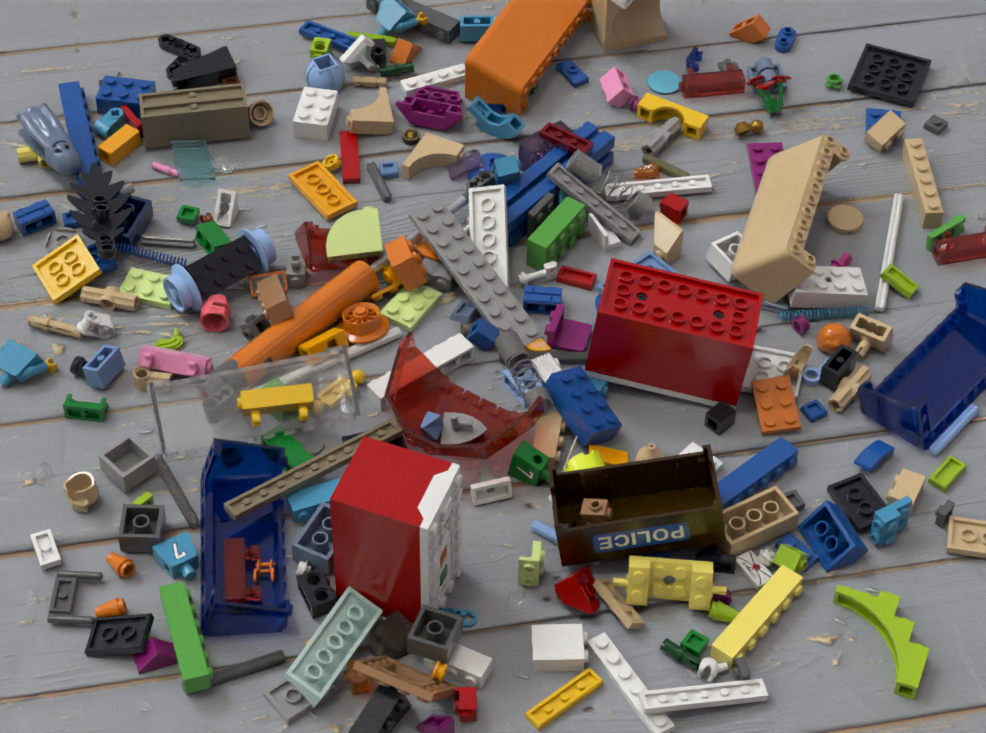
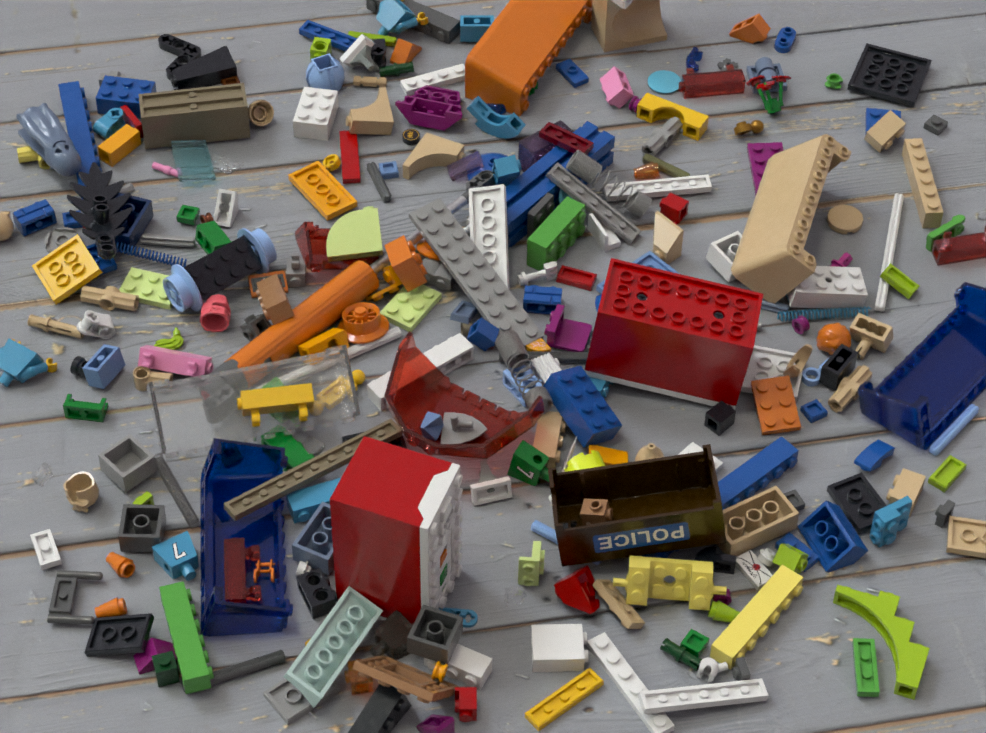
none -> dark green brick [152,651,180,687]
none -> bright green plate [852,638,880,697]

